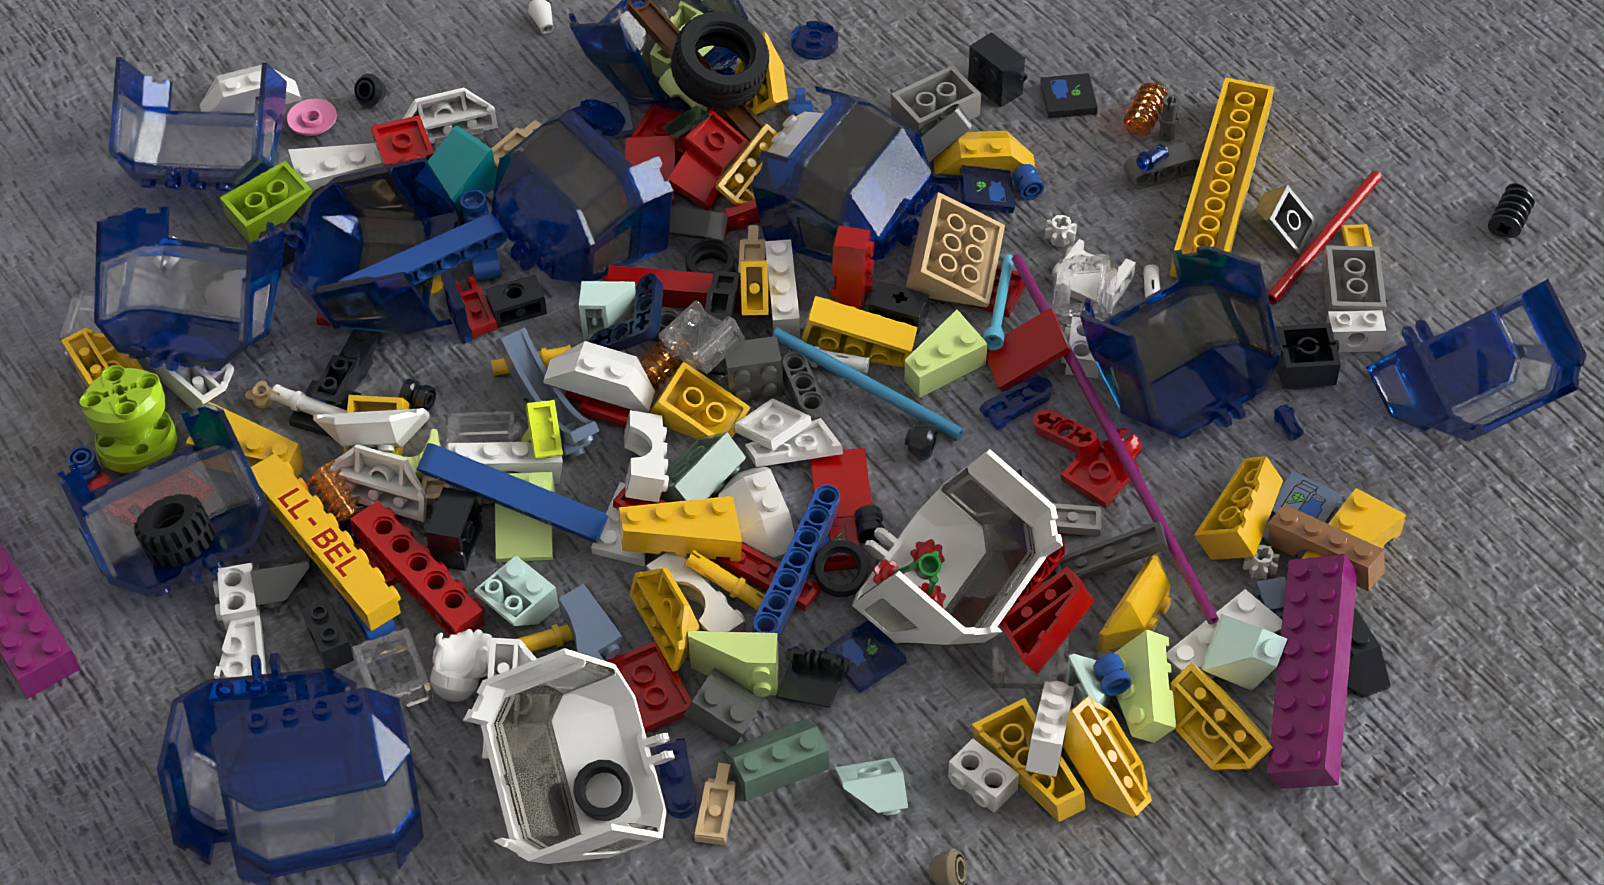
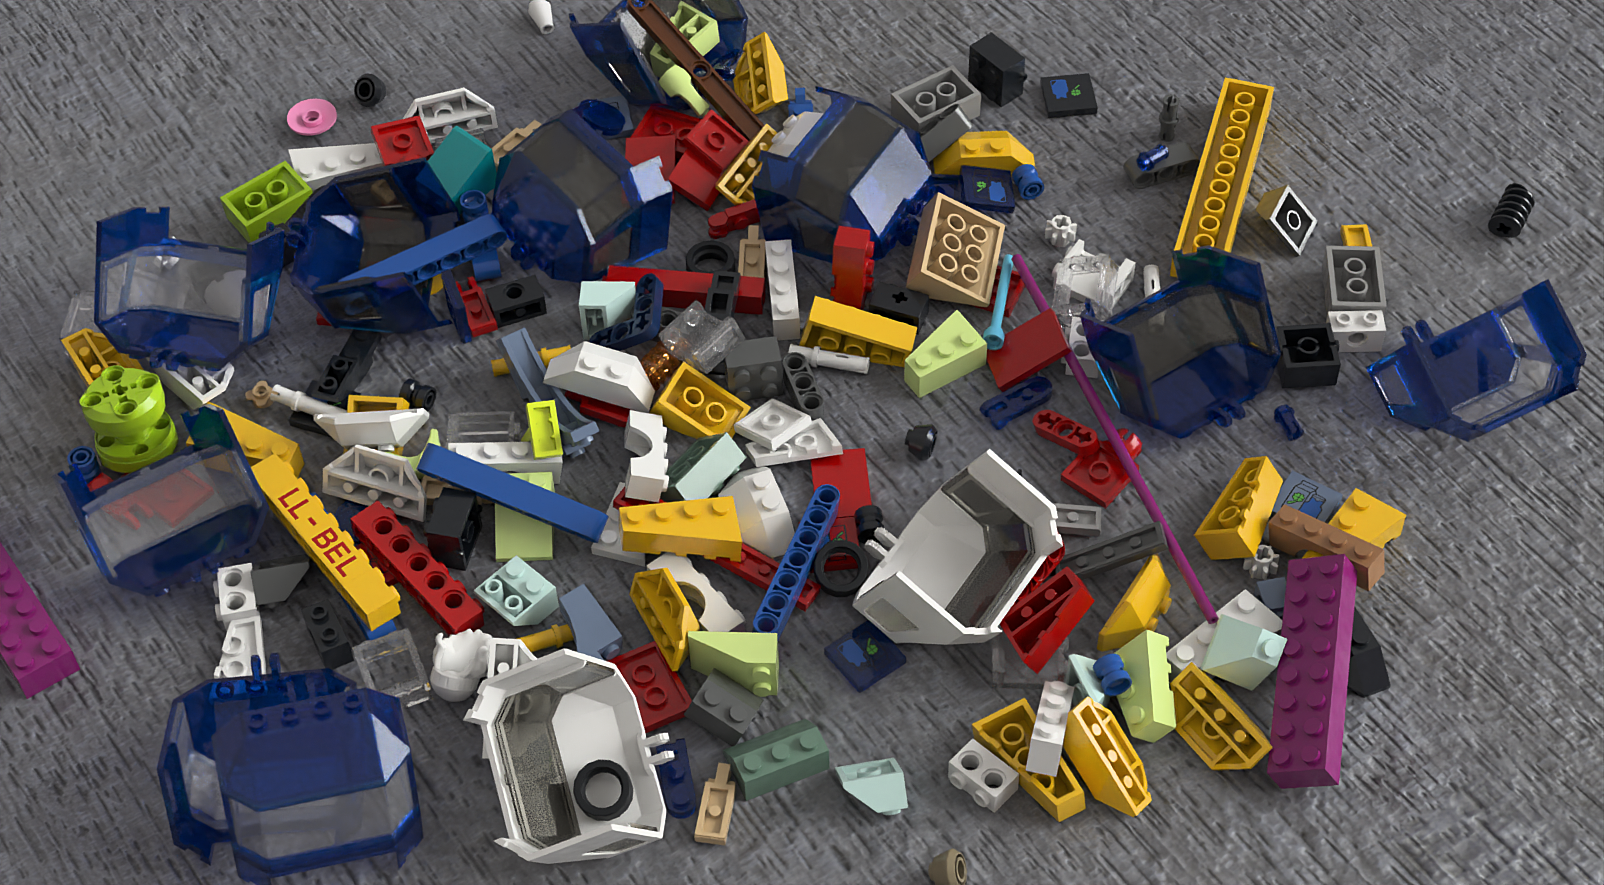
windscreen [109,57,287,191] -> none
black tyre [134,493,215,567] -> none
white wedge [200,64,301,125] -> none
clear orange piece [307,459,366,523] -> none
dark grey beam [660,206,728,242] -> none
clear green piece [662,106,710,139] -> none
black tyre [671,12,770,109] -> none
yellow pin [684,549,765,611] -> none
yellow slope [741,260,769,315] -> none
dark azure piece [772,327,964,440] -> none
black hinge [776,646,850,708] -> none
clear blue tile [791,21,838,60] -> none
plant [873,539,946,608] -> none
clear orange piece [1123,82,1169,136] -> none
red piece [1265,171,1382,304] -> none

